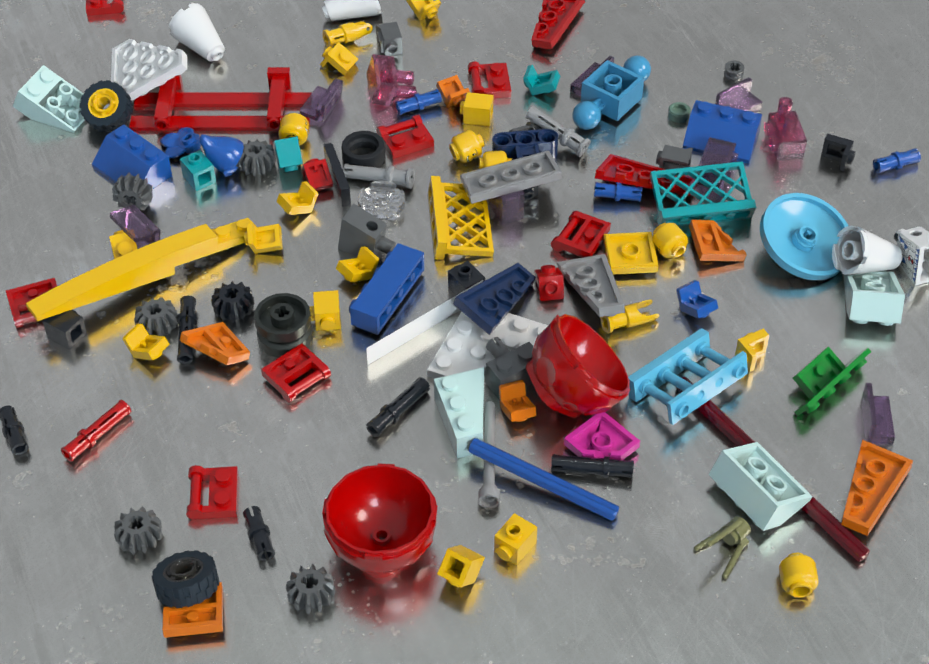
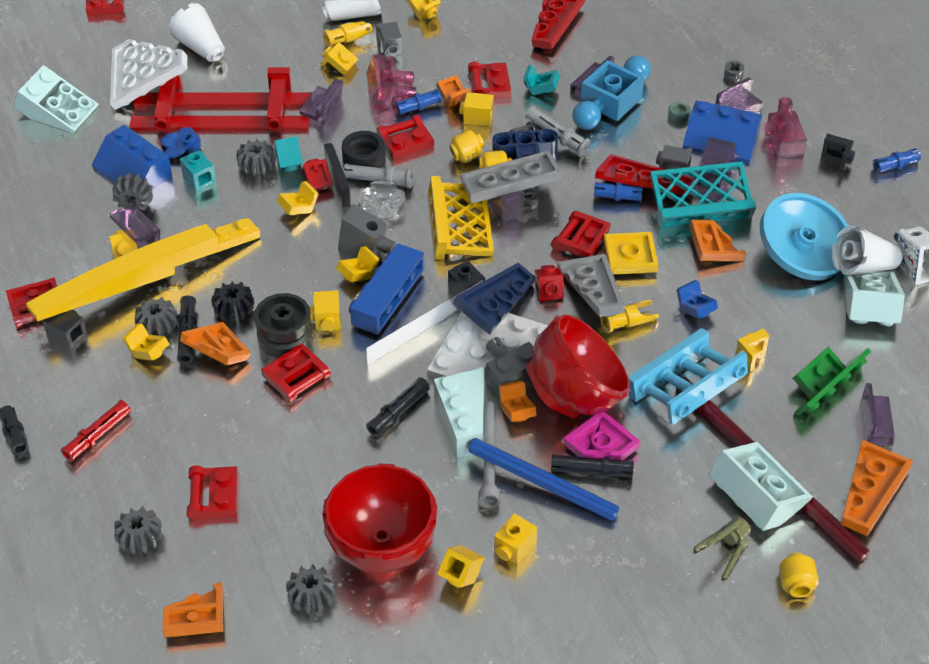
black wheel [79,80,133,133] -> none
black wheel [152,550,219,608] -> none
blue hat [200,134,244,177] -> none
black pin [243,506,275,561] -> none
yellow bracket [244,223,283,254] -> none
yellow head [278,113,309,146] -> none
yellow head [652,223,688,259] -> none

